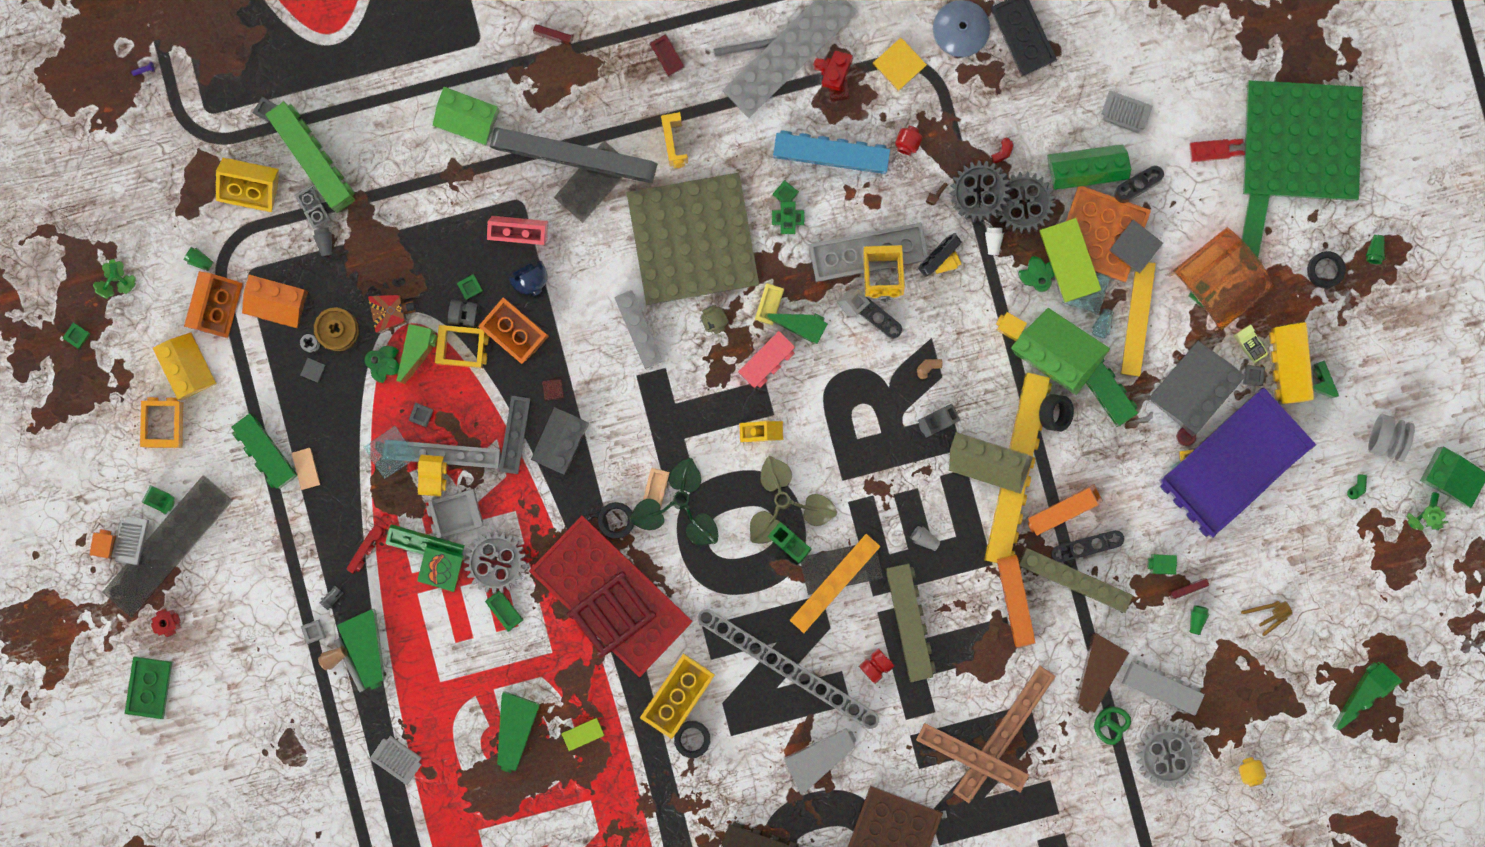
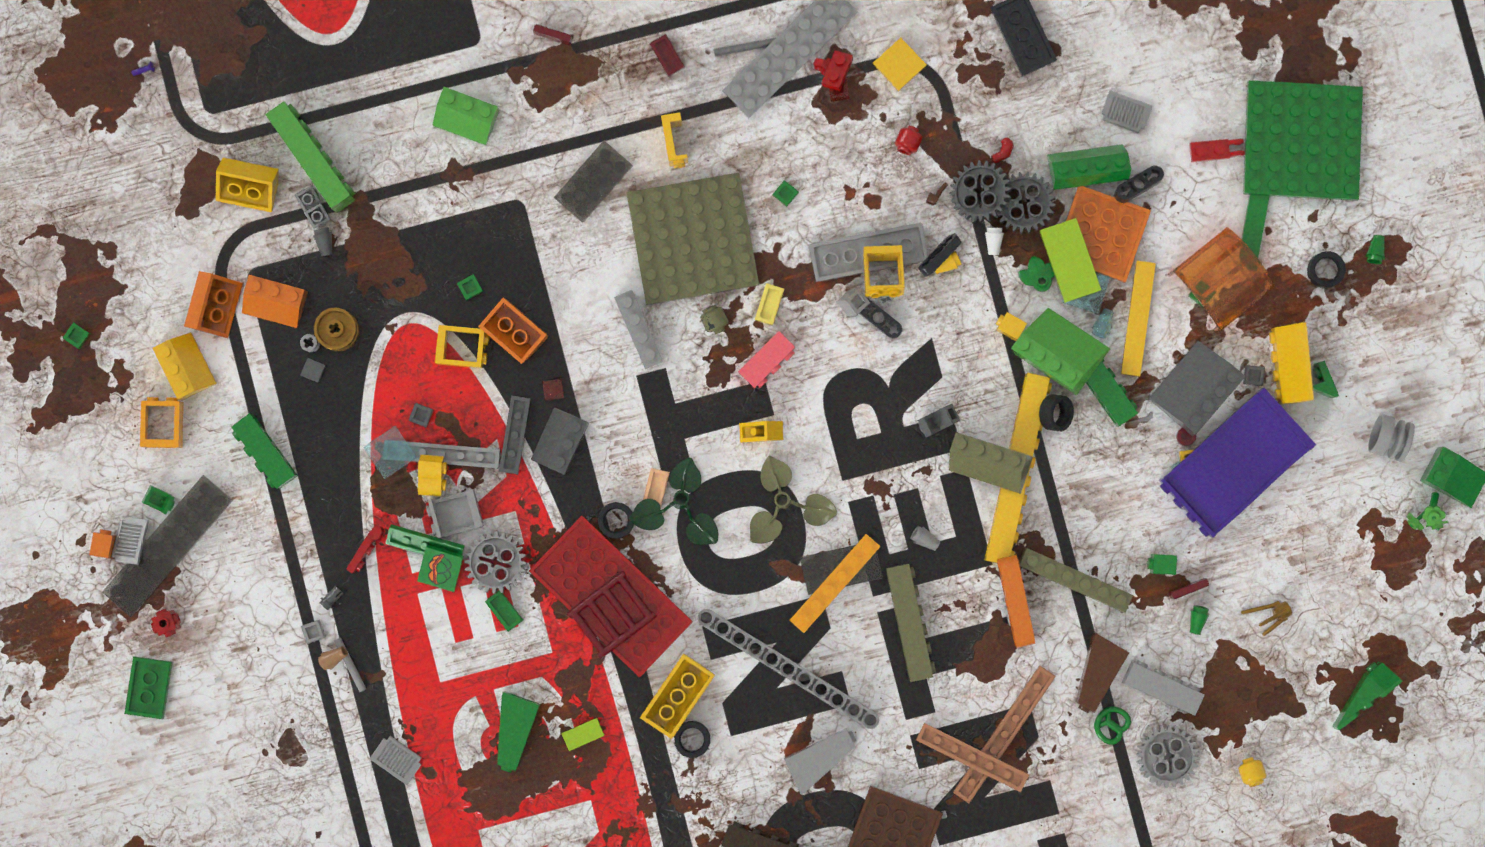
bright green plant [93,259,136,298] -> none
green cone [183,247,214,271] -> none
dark grey tile [253,97,278,123] -> none
light nougat tile [292,448,321,490] -> none
green slope [337,609,385,690] -> none
green plate [364,346,400,383] -> none
torso [368,295,416,334] -> none
bright green slope [396,324,438,384] -> none
dark grey wheel [448,299,479,328] -> none
coral brick [487,216,548,245] -> none
dark grey beam [490,128,658,183] -> none
dark blue cylinder [508,261,548,296] -> none
green slope [764,313,828,344] -> none
green brick [768,522,812,564] -> none
green piece [772,201,804,234] -> none
dark azure brick [773,131,890,174] -> none
red wheel [859,648,895,684] -> none
medium nougat arm [917,359,942,379] -> none
sand blue dish [933,0,990,57] -> none
orange slope [1028,484,1103,535] -> none
black beam [1051,530,1125,562] -> none
dark grey tile [1109,220,1163,274] -> none
yellowish green leg [1233,324,1268,364] -> none
green arm [1347,474,1367,500] -> none

